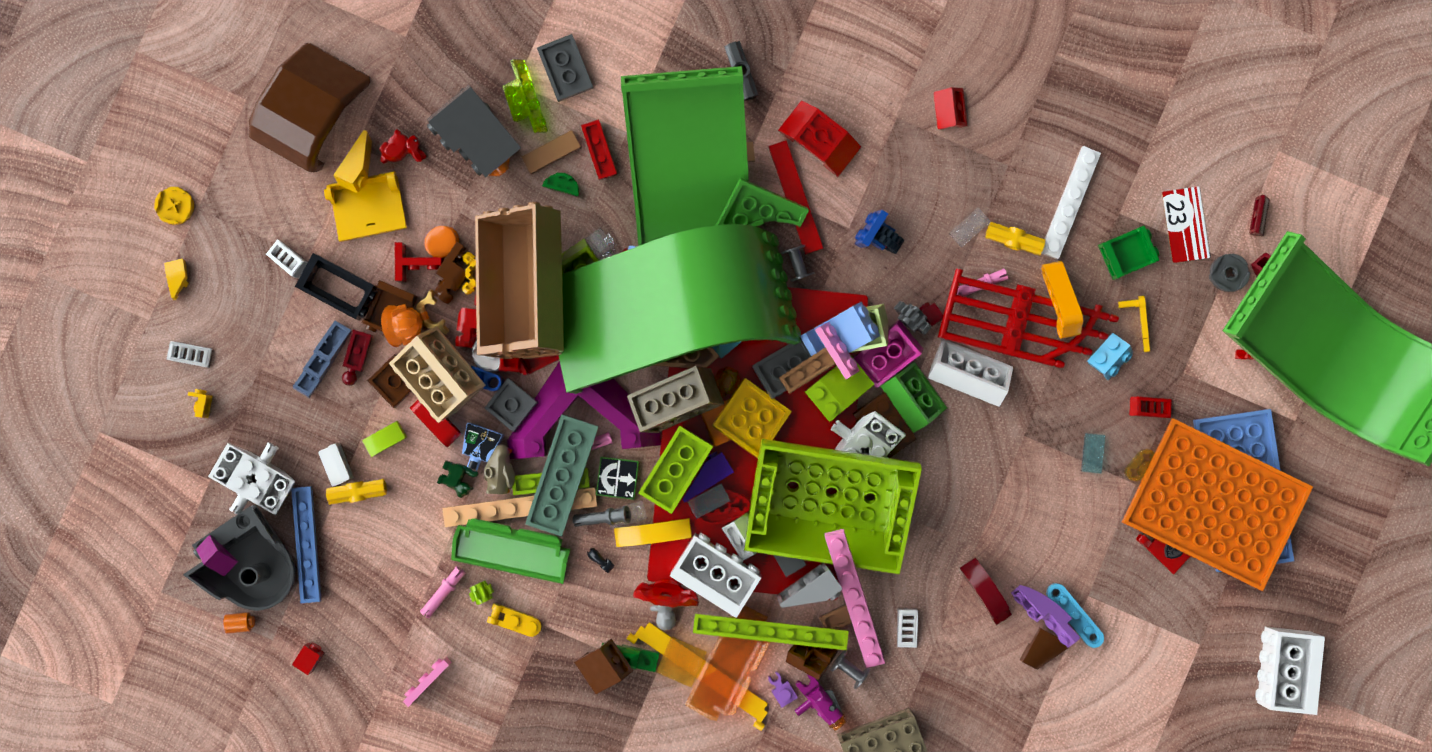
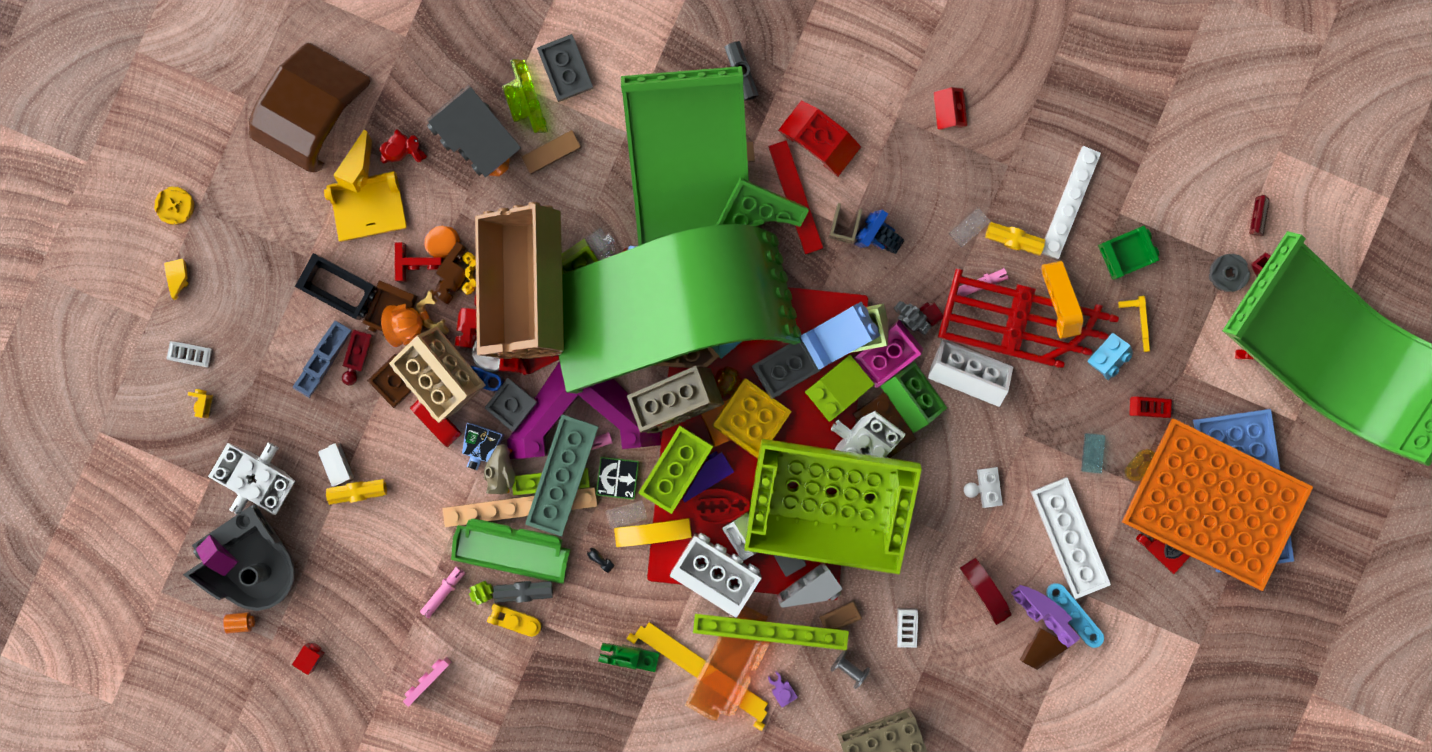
white slope [266,239,308,279] -> none
medium blue plate [291,486,322,603] -> none
lime slope [362,421,407,457] -> none
dark green animal [437,460,479,498] -> none
green plate [542,172,580,197] -> none
dark grey pin [573,506,631,527] -> none
reddish brown panel [574,639,633,694] -> none
red plate [581,119,617,181] -> none
red piece [633,579,699,608] -> none
light grey animal [650,605,676,631] -> none
clear yellow tile [656,636,707,688] -> none
clear light blue tile [687,483,731,519] -> none
medium nougat tile [779,347,836,394] -> none
flat silver piece [781,245,814,281] -> none
reddish brown slope [786,645,838,680] -> none
magenta piece [794,675,846,731] -> none
bright pink plate [815,322,860,379] -> none
bright pink plate [825,529,885,668] -> none
sticker [1162,187,1210,263] -> none
white brick [1255,627,1325,715] -> none
none -> dark grey piece [493,581,553,603]
none -> dark tan piece [828,203,863,244]
none -> white plate [964,467,1003,508]
none -> white plate [1030,477,1111,599]

